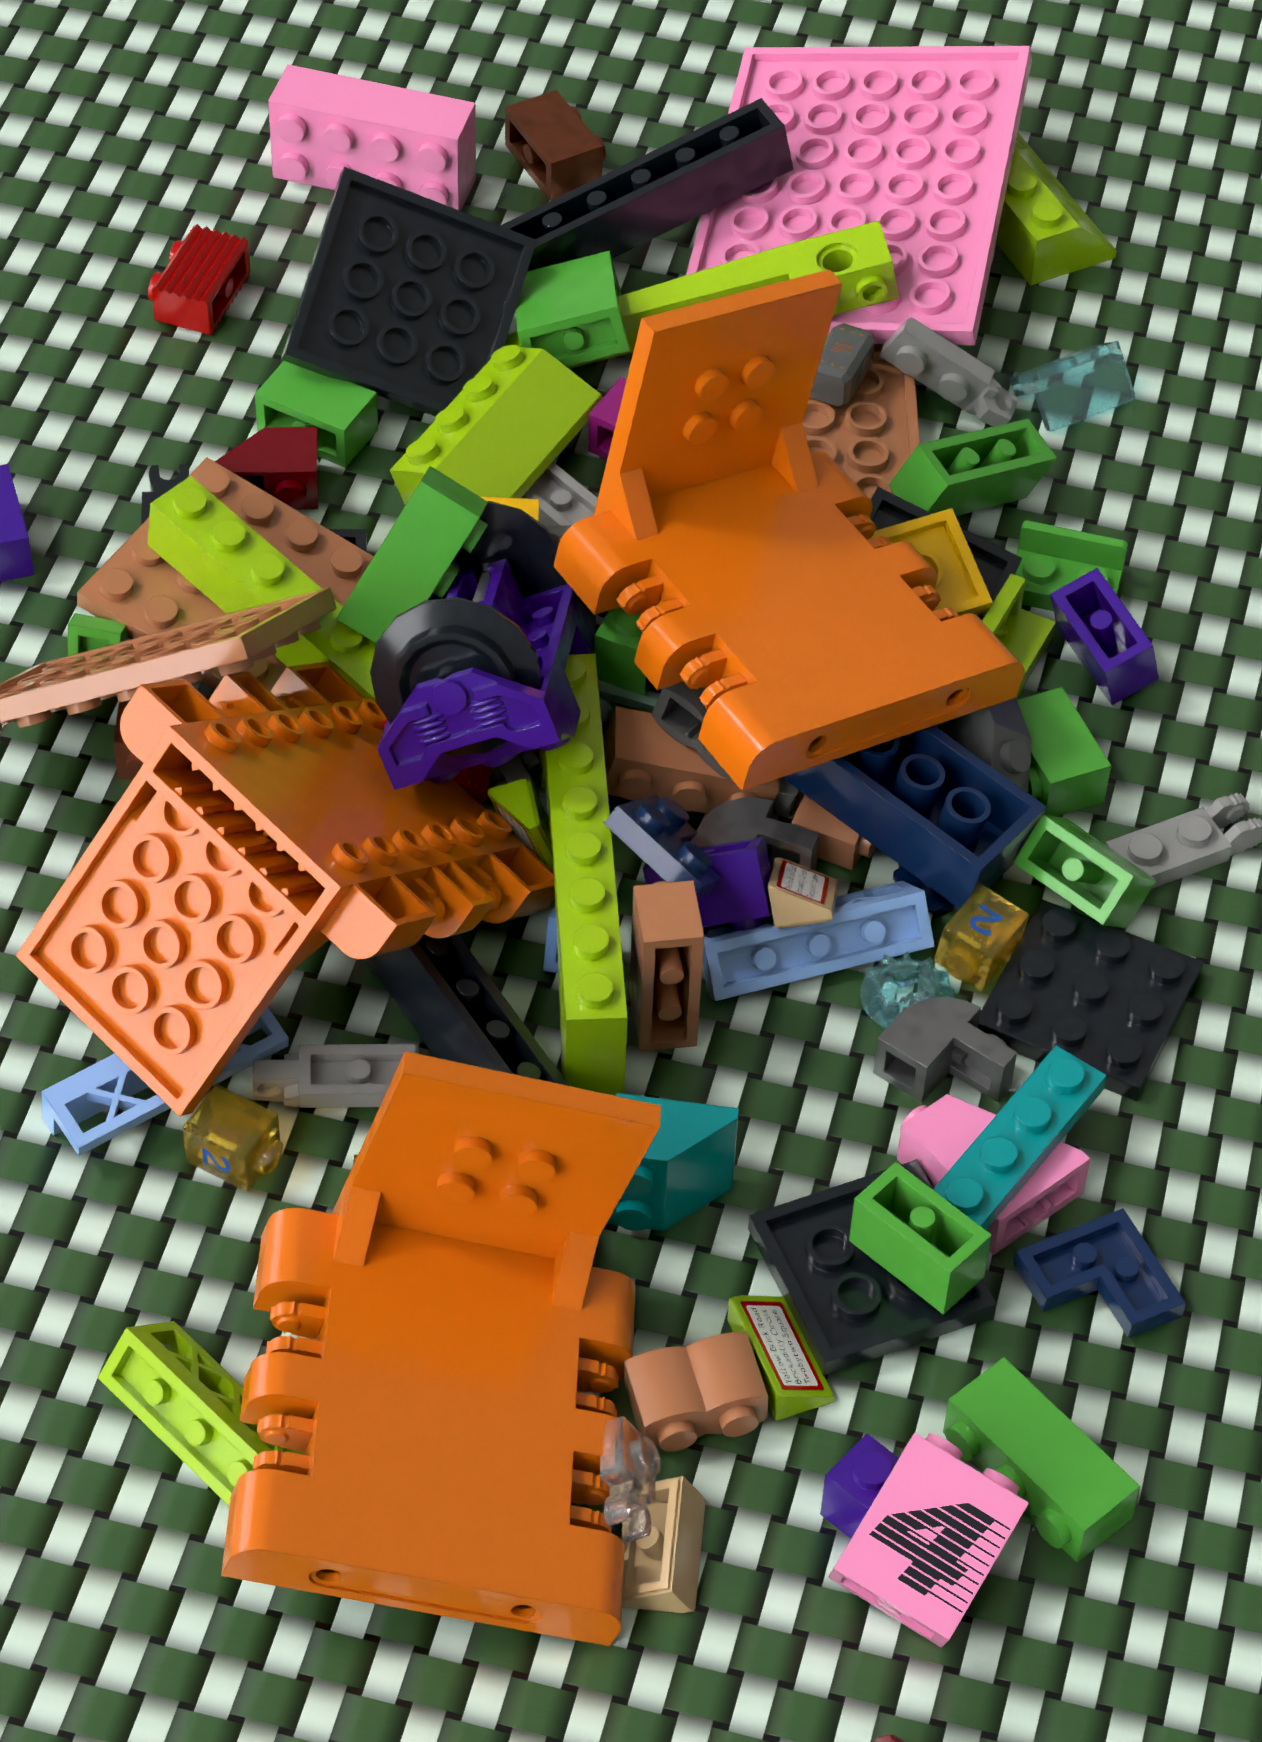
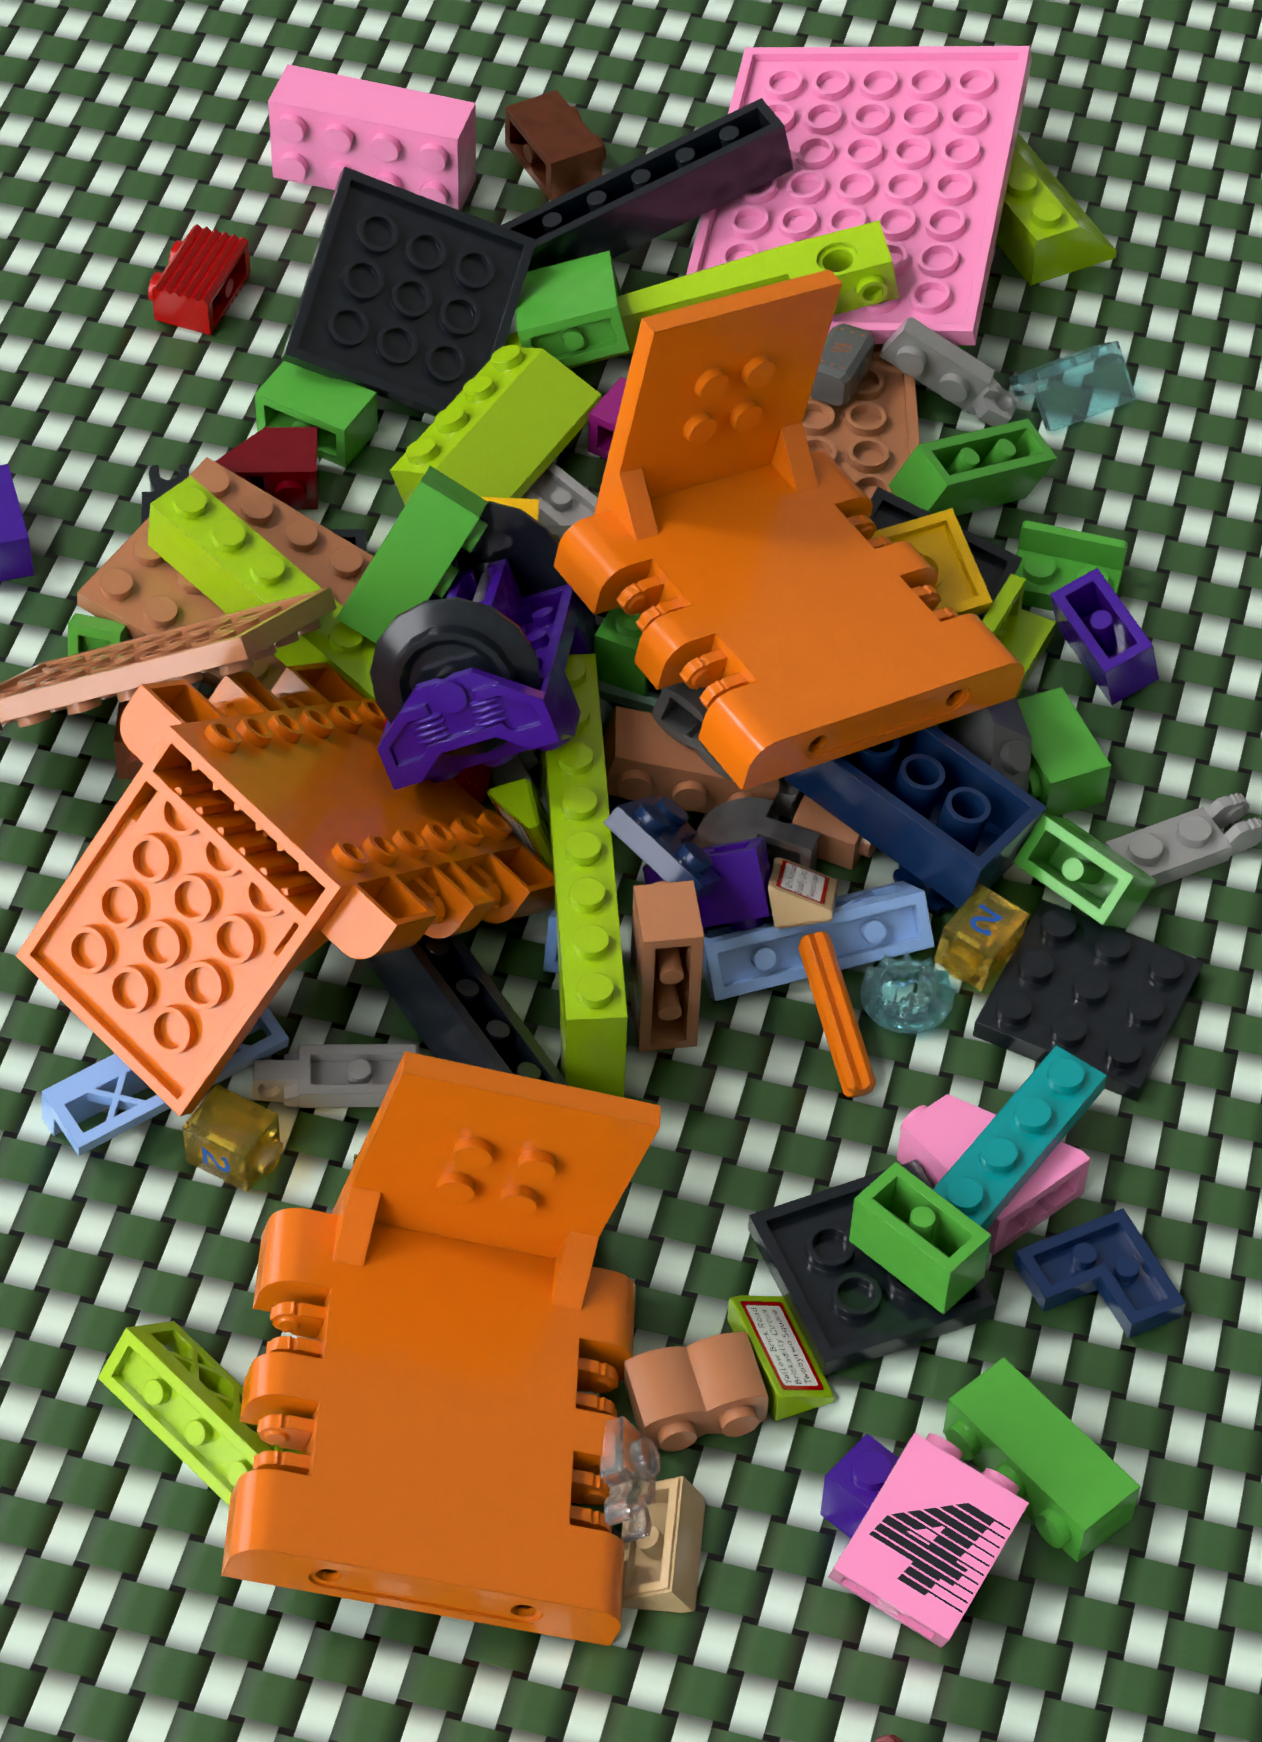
teal slope [607,1093,739,1231] -> none
flat silver brick [873,997,1017,1103] -> none
none -> orange axle [798,931,876,1098]

